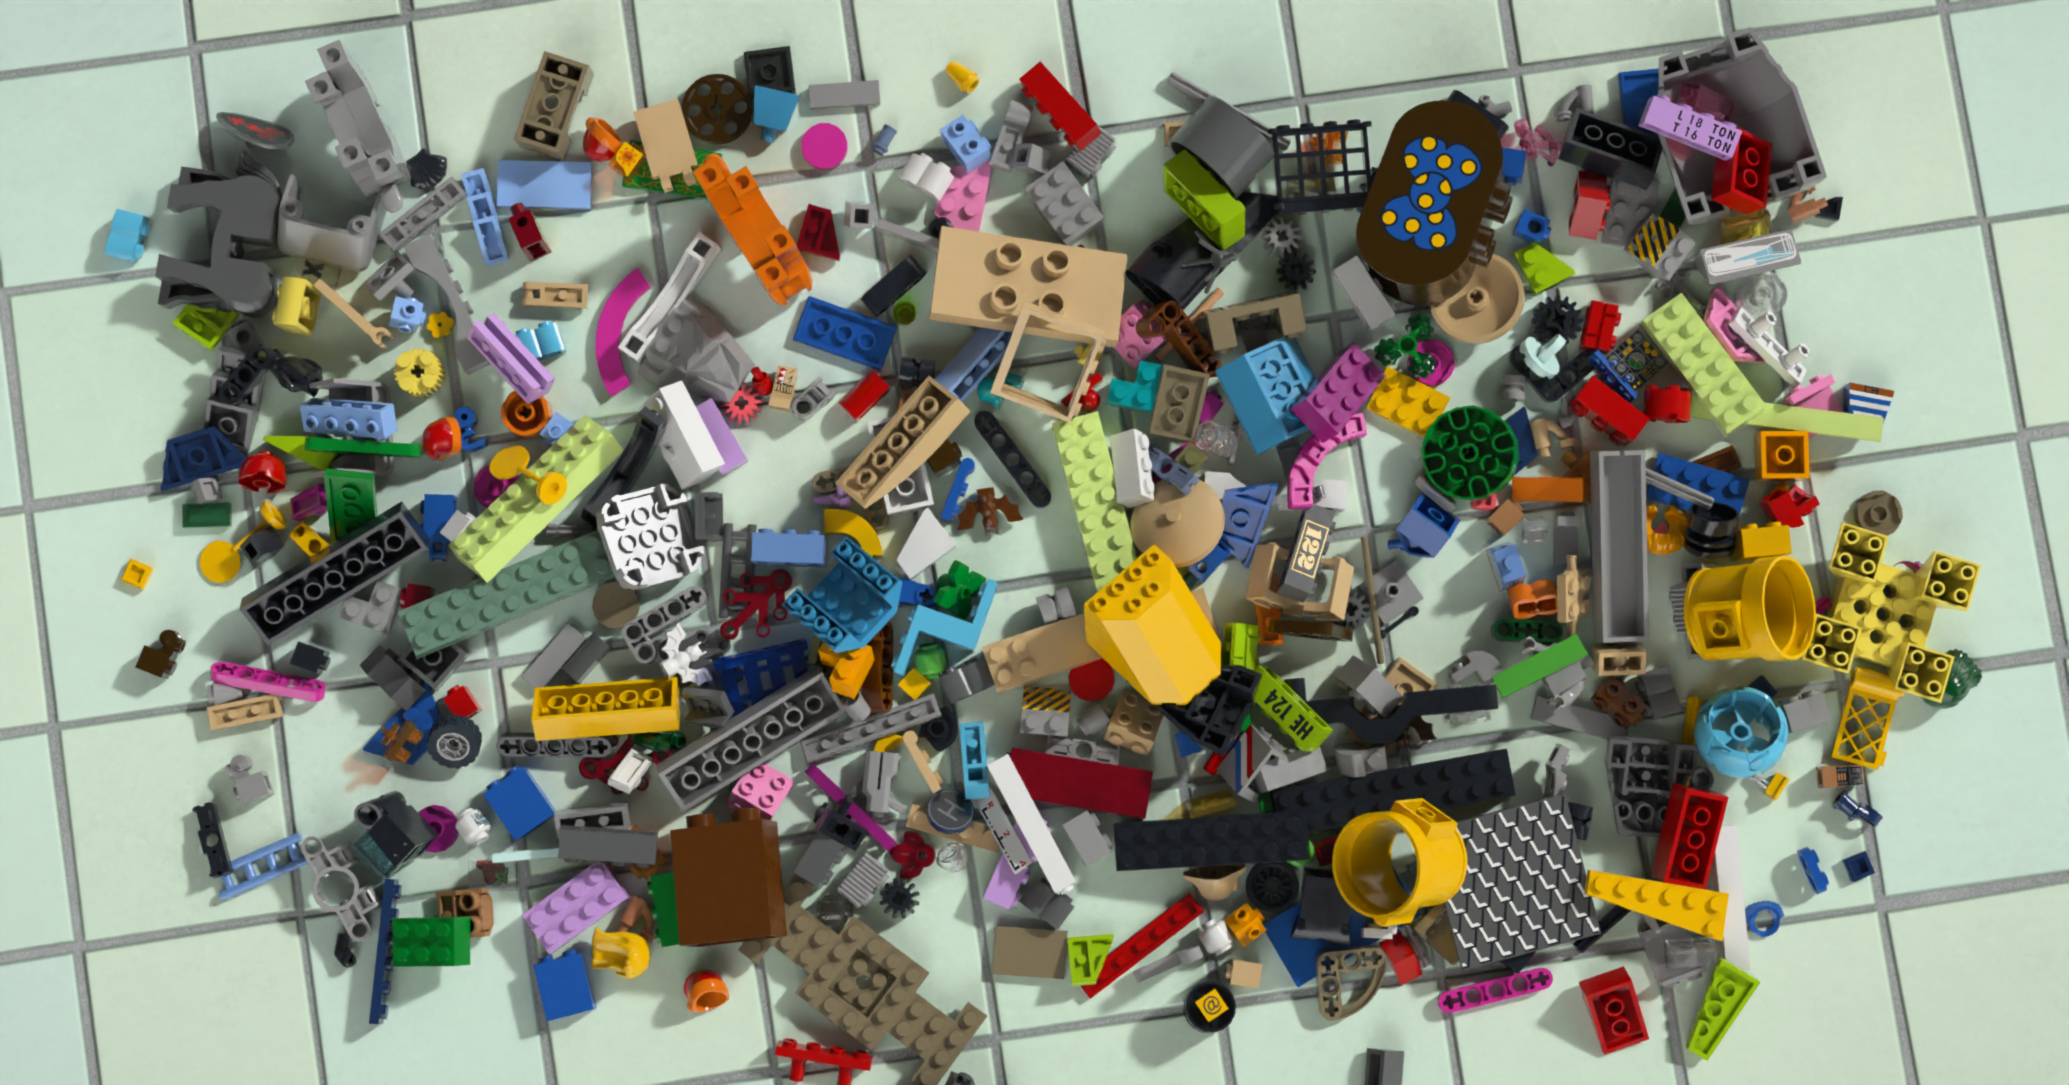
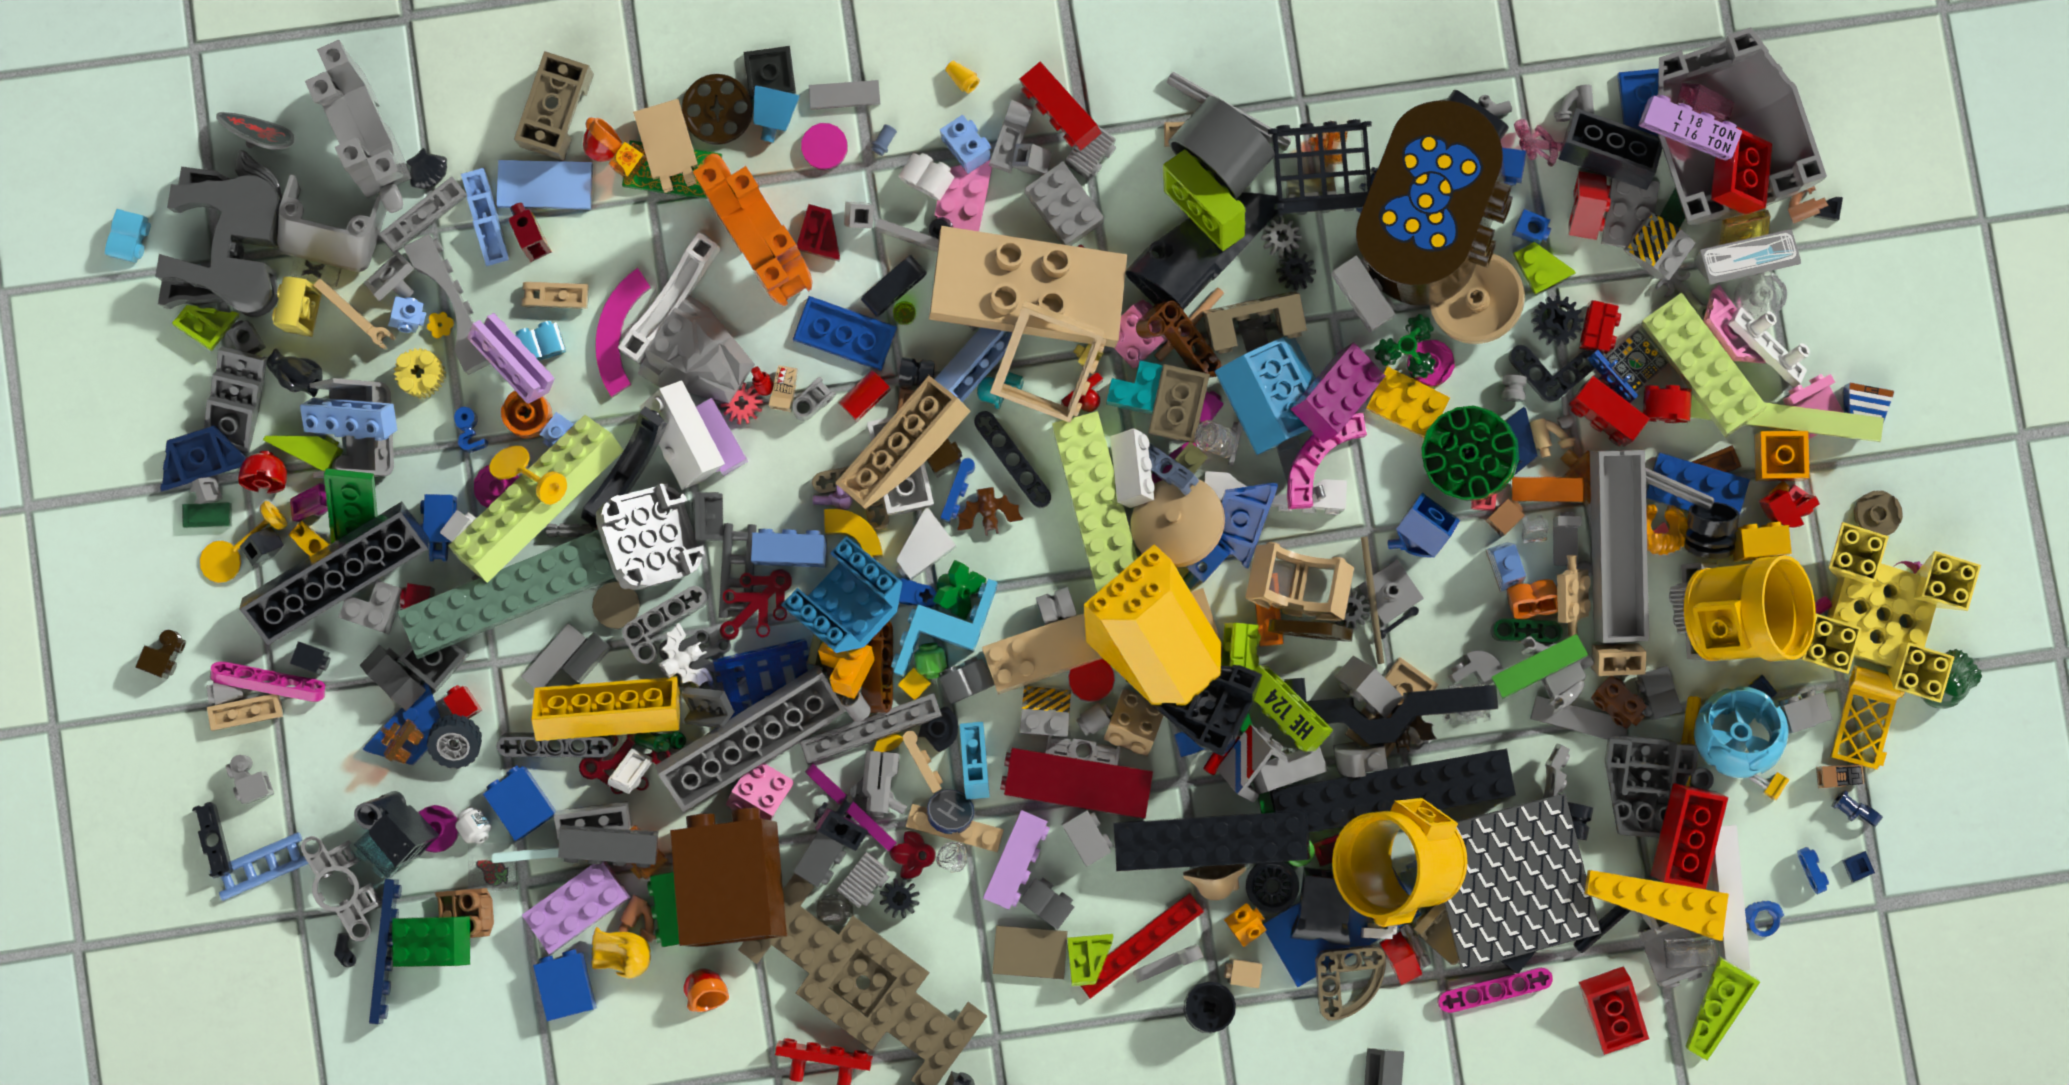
yellow tile [121,558,154,590] -> none
black beam [219,346,276,405] -> none
green beam [304,437,421,458] -> none
red piece [422,416,462,461] -> none
white sticker [974,788,1032,875] -> none
white brick [987,754,1076,895] -> none
dark grey plant [1181,230,1237,294] -> none
clear yellow tile [1184,789,1237,818] -> none
yellow tile [1195,989,1228,1022] -> none
white head [1199,919,1234,956] -> none
dark grey brick [1277,504,1336,602] -> none
white tile [1415,474,1457,512] -> none
light aqua tile [1520,334,1566,379] -> none

